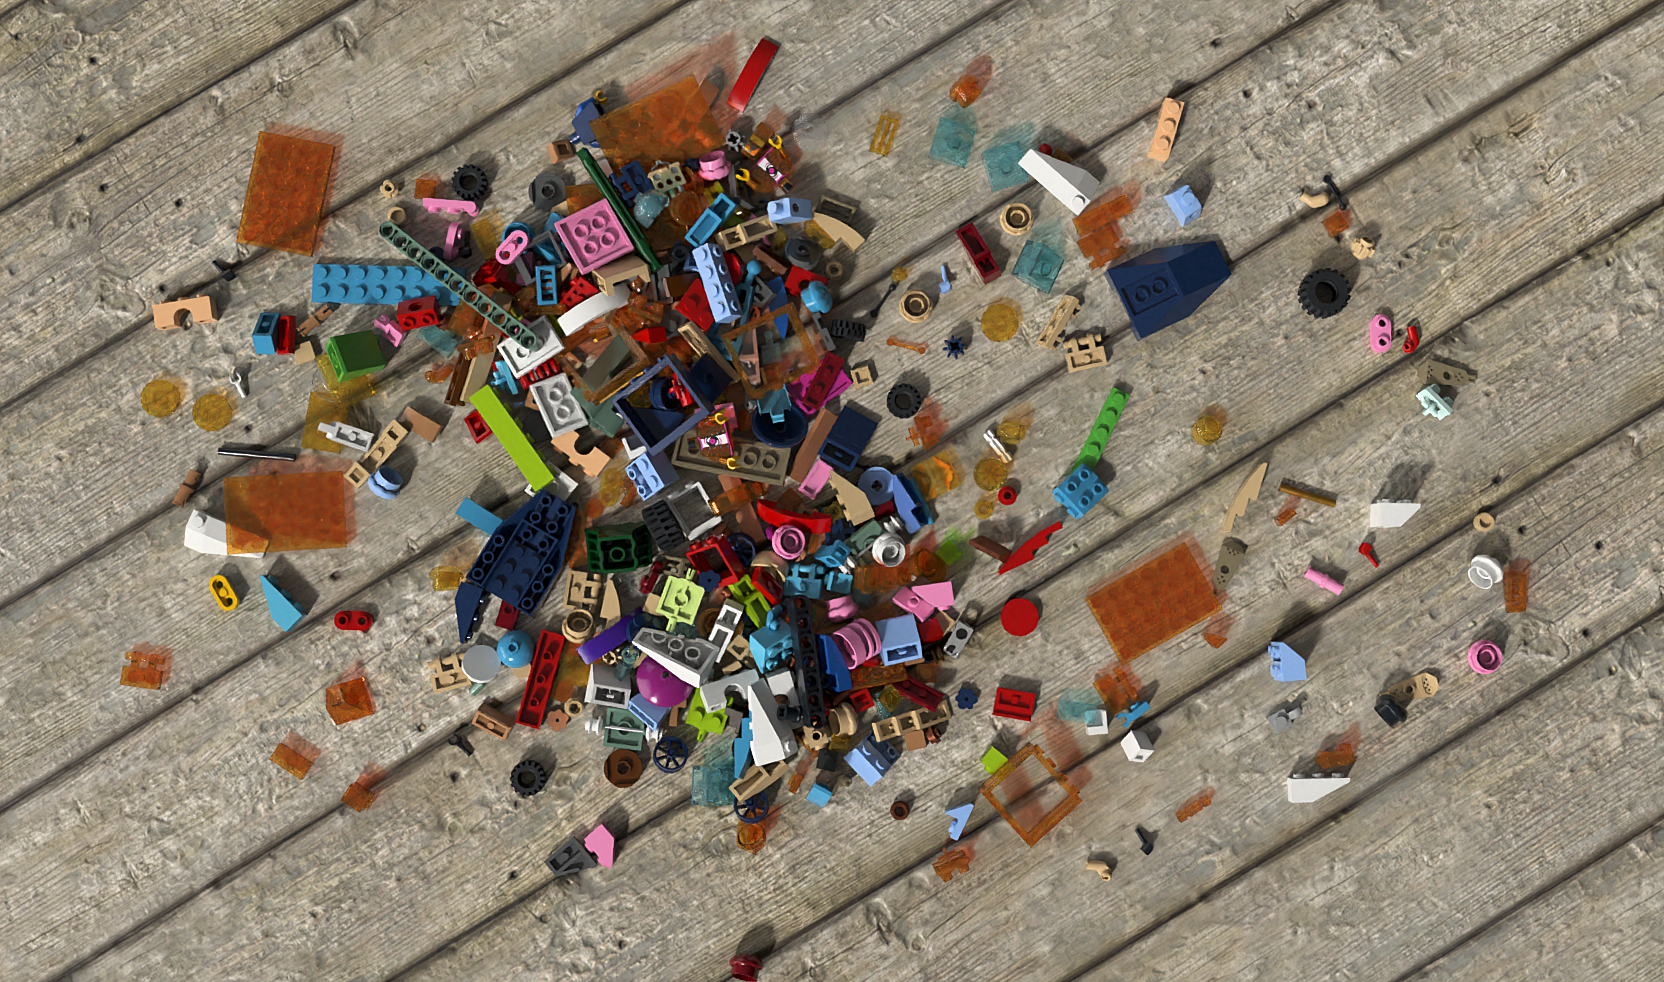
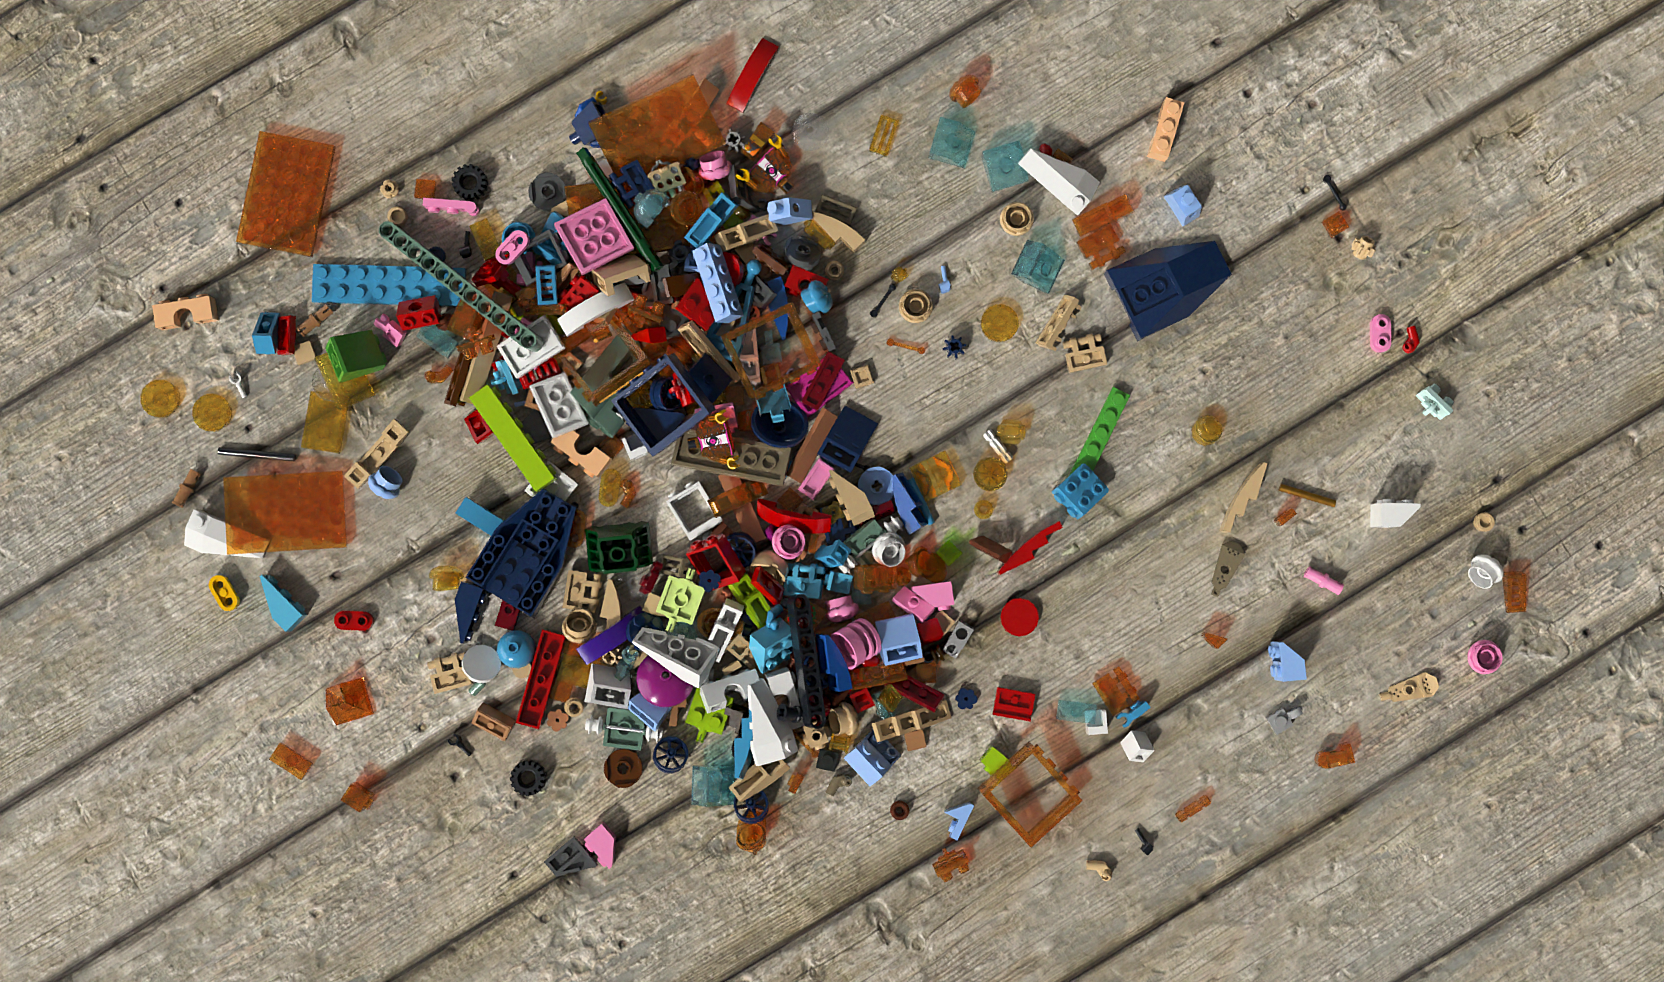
clear orange plate [120,651,166,690] -> none
black hand [212,260,236,282] -> none
white hinge [317,421,374,452] -> none
medium nougat slope [399,406,443,443] -> none
bright pink plate [443,222,463,261] -> none
medium nougat slope [547,139,575,164] -> none
clear orange tile [565,545,588,570] -> none
clear orange tile [584,499,604,518] -> none
light blue slope [624,451,680,501] -> none
clear orange hand [627,278,644,303] -> none
black tyre [642,499,685,553] -> none
dark red piece [729,953,764,982] -> none
light grey arm [744,386,757,411] -> none
clear yellow slope [771,225,789,251] -> none
dark azure slope [805,780,833,808] -> none
black tyre [830,319,867,342] -> none
black tyre [886,383,921,419] -> none
clear orange hips [906,416,940,451] -> none
copper plate [925,725,942,744] -> none
dark red slope [955,222,1002,285] -> none
red plate [998,486,1017,505] -> none
clear orange plate [1084,542,1223,666] -> none
white slope [1287,773,1350,803] -> none
black tyre [1297,268,1351,319] -> none
tan arm [1299,191,1329,208] -> none
red hand [1358,542,1379,568] -> none
black piece [1374,694,1408,728] -> none
dark tan piece [1417,360,1476,386] -> none

